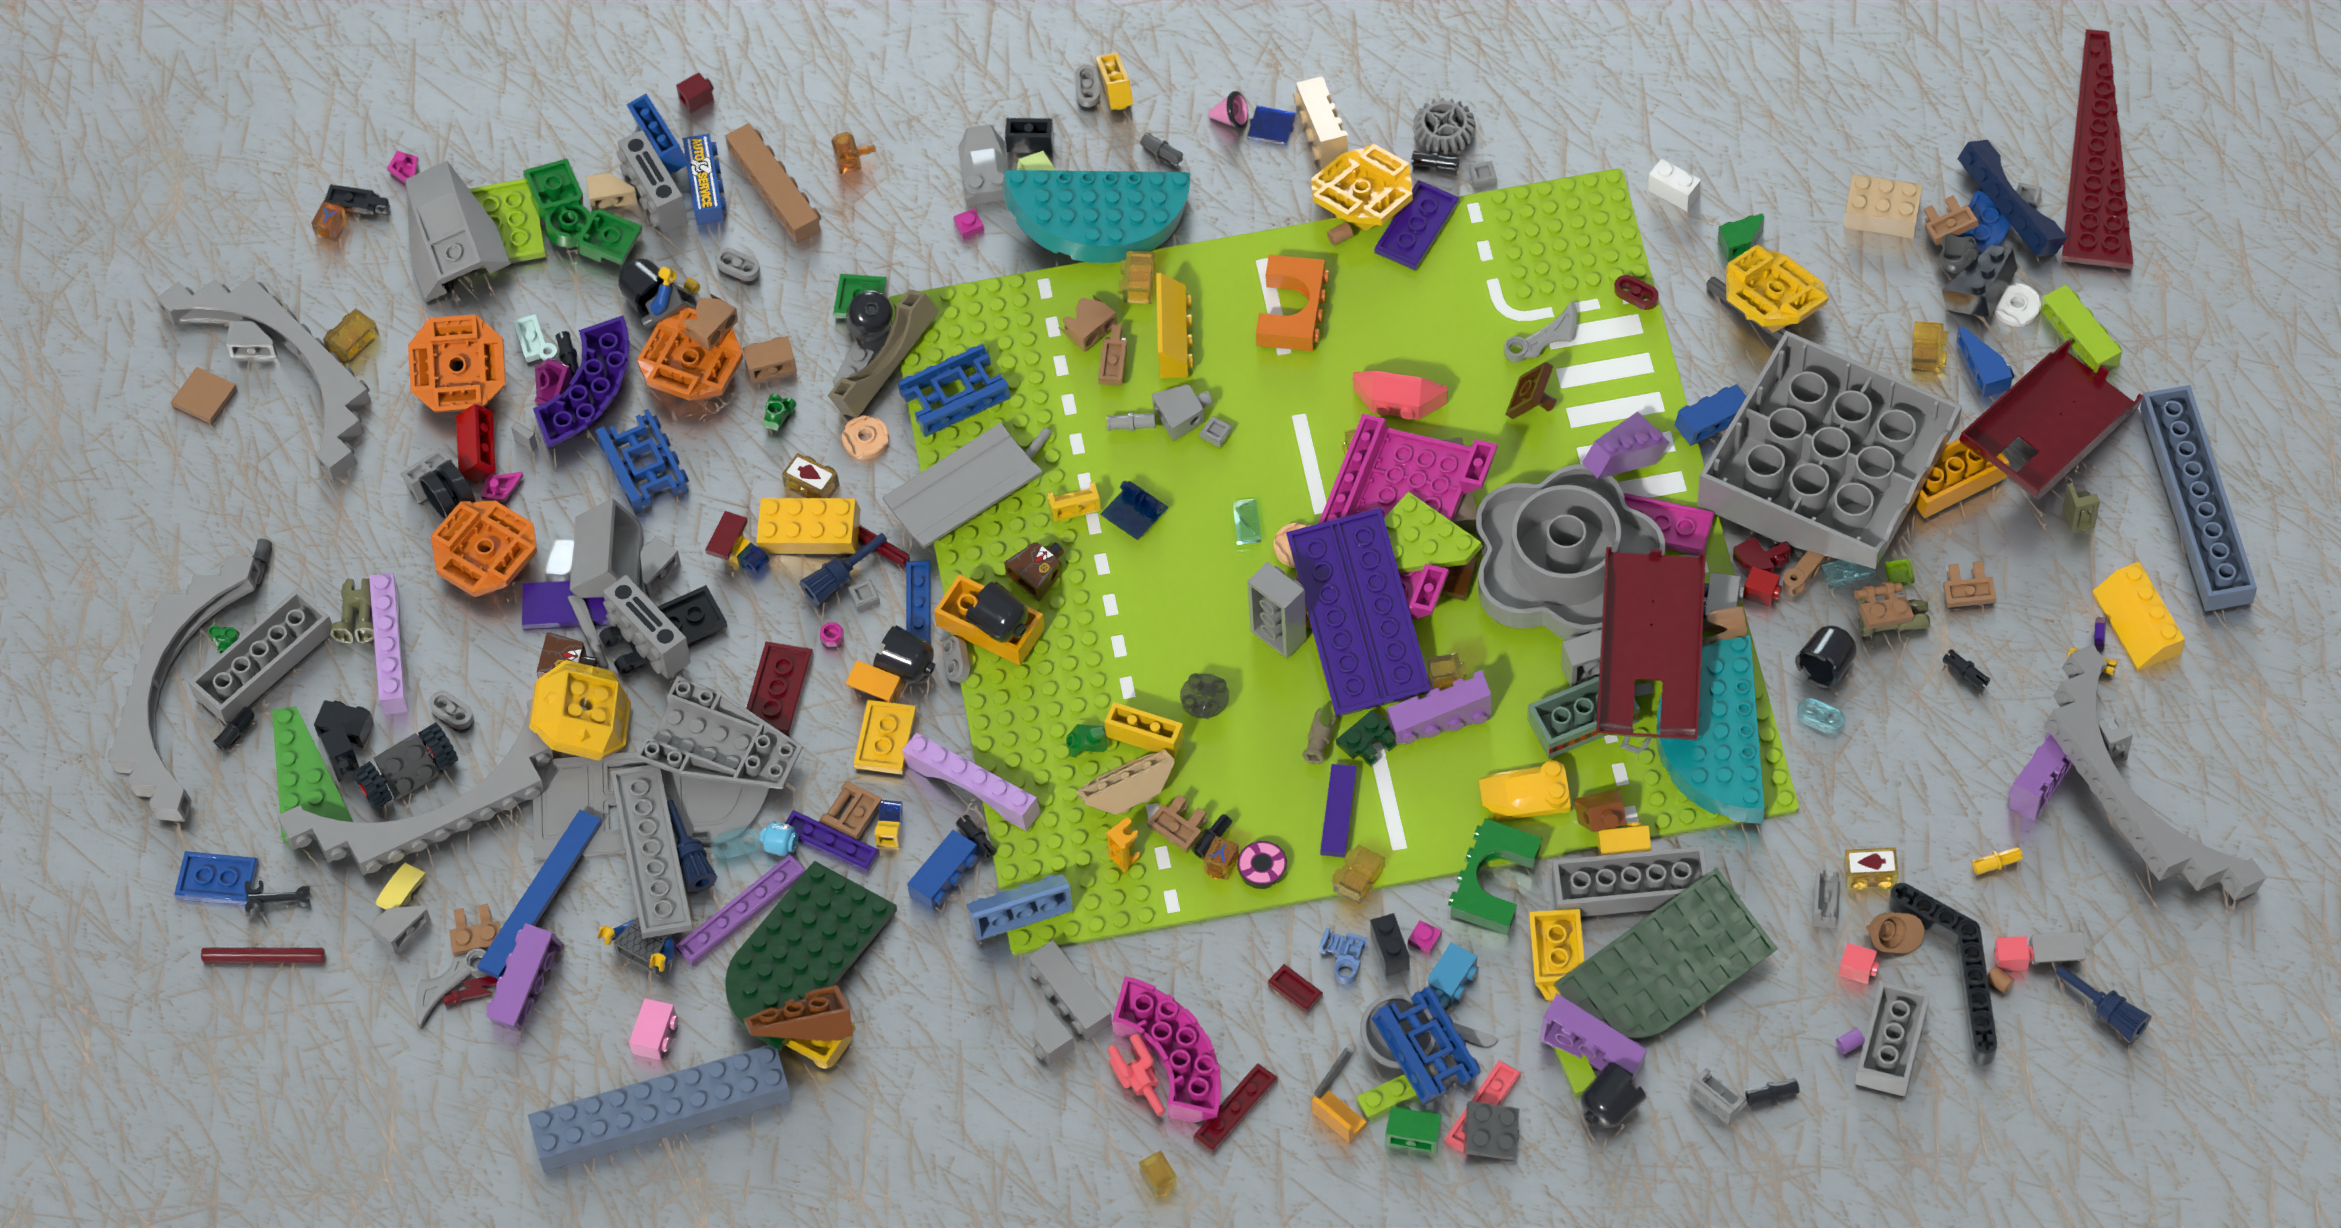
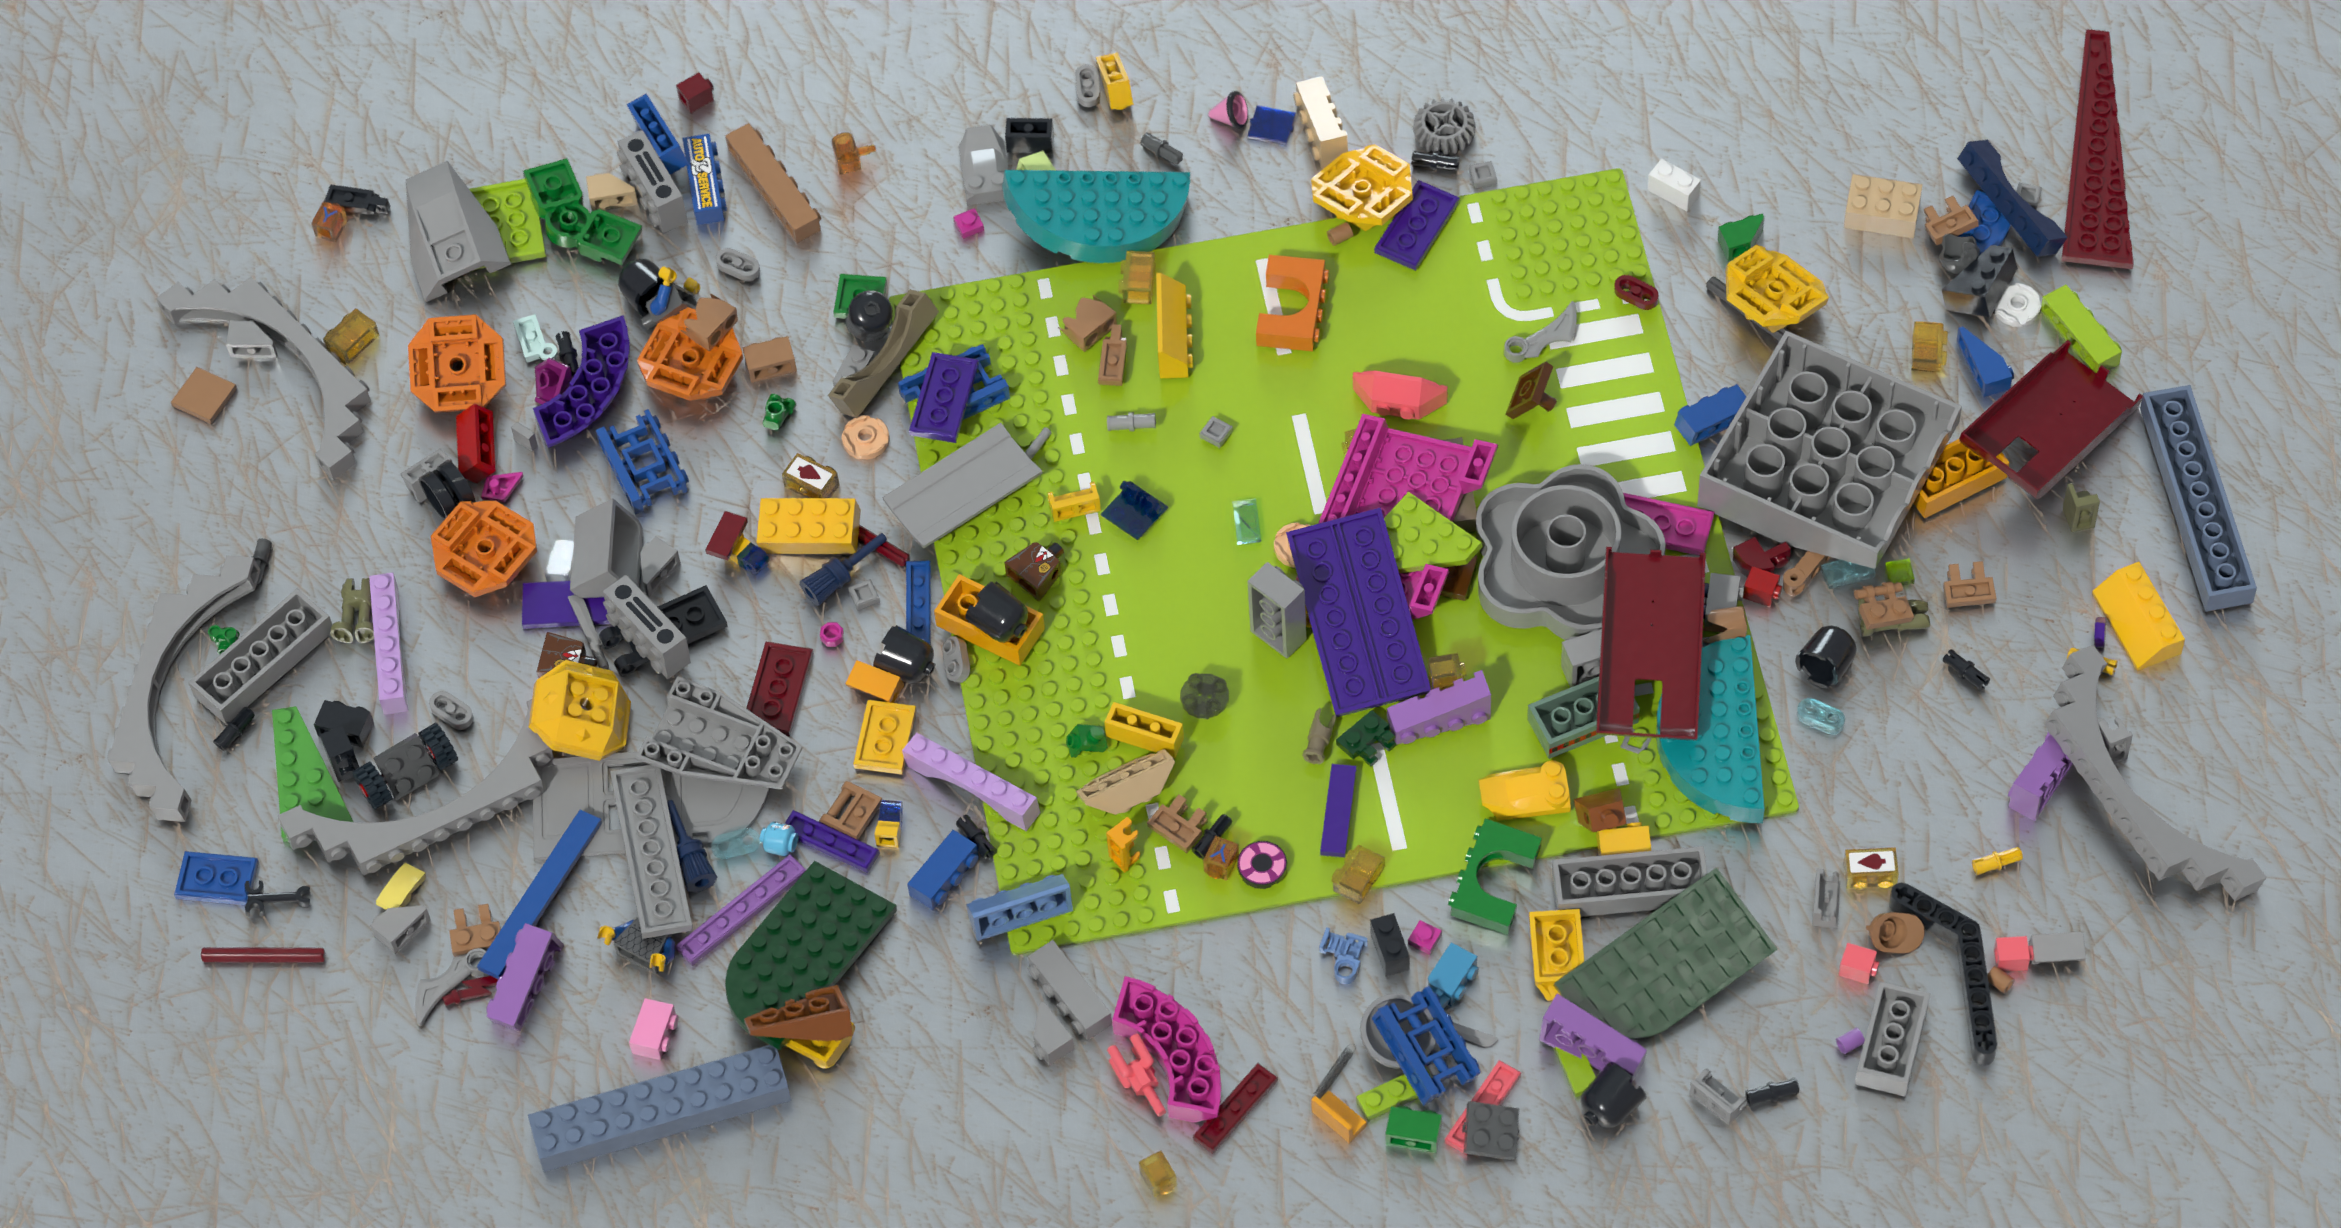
dark pink piece [387,150,418,184] -> none
light grey torso [1152,385,1213,441] -> none
dark red tile [1268,964,1323,1014] -> none
medium lavender wedge [1582,411,1670,479] -> none
dark blue piece [2055,966,2151,1043] -> none
none -> dark purple tile [909,352,979,443]

